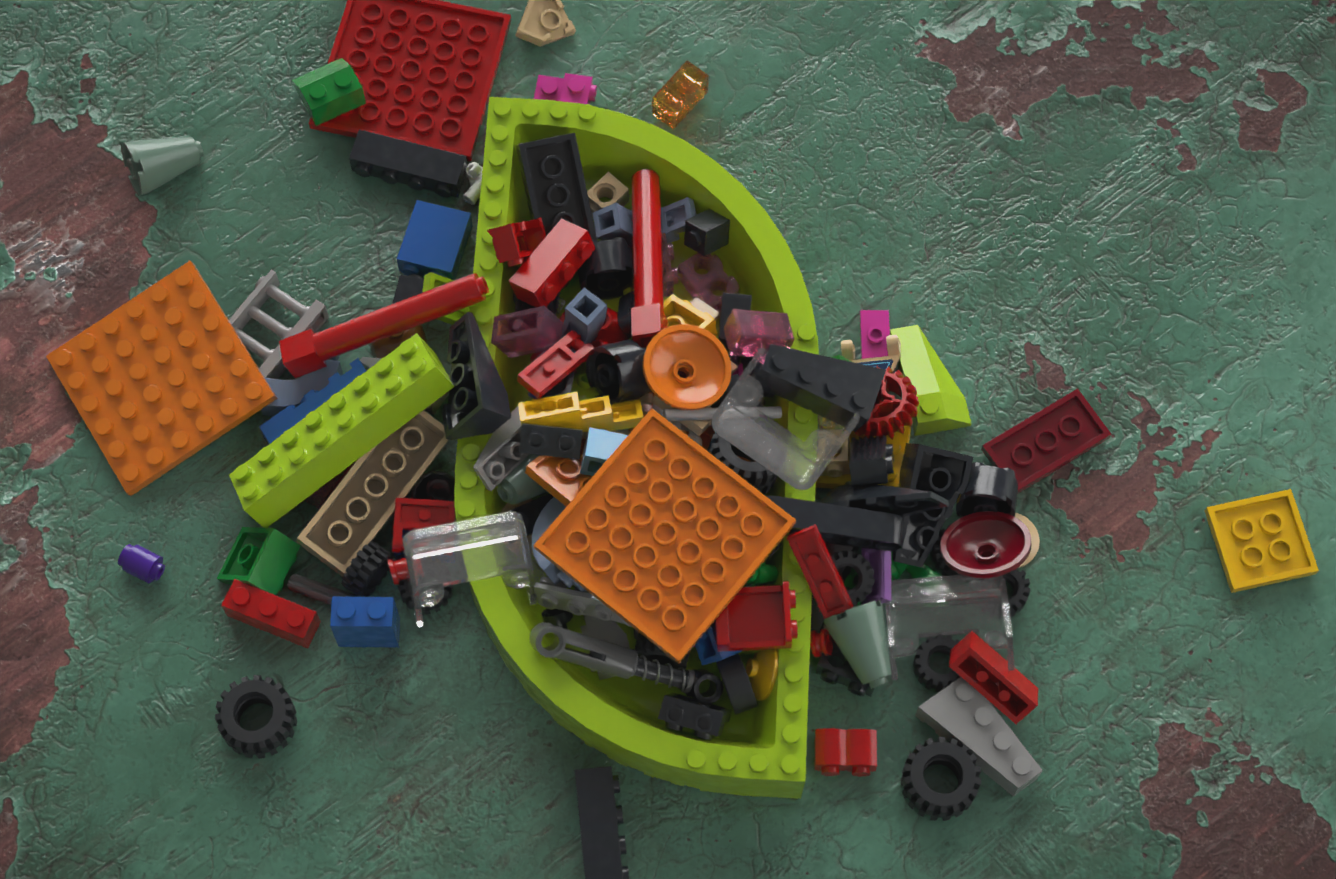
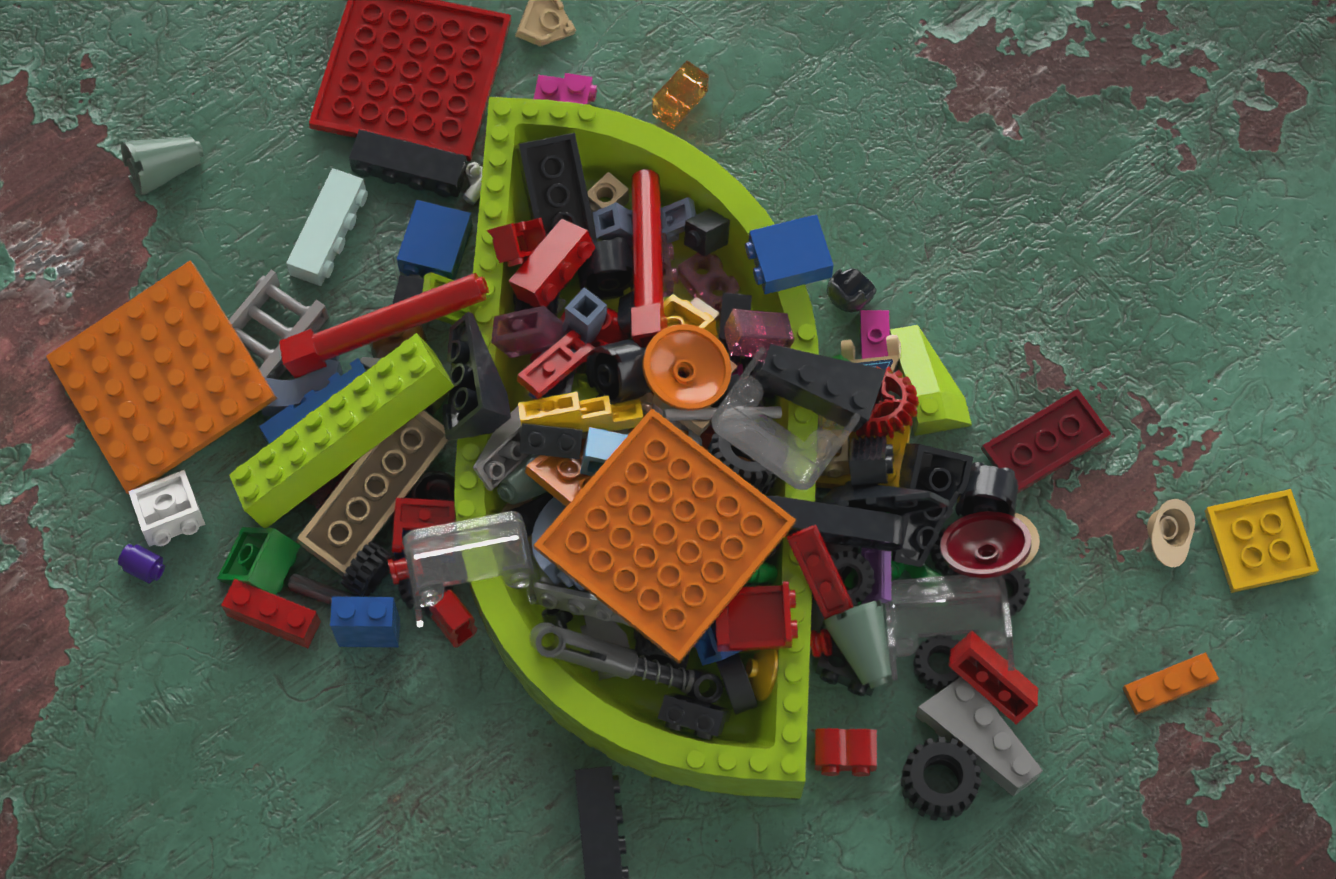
black tyre [215,675,297,759] -> none
green slope [292,58,366,126] -> none
none -> white plate [128,470,205,547]
none -> light aqua brick [286,168,368,286]
none -> red brick [429,590,477,648]
none -> blue brick [745,214,834,294]
none -> black hair [827,268,877,312]
none -> orange plate [1122,652,1219,715]
none -> tan piece [1147,499,1195,568]

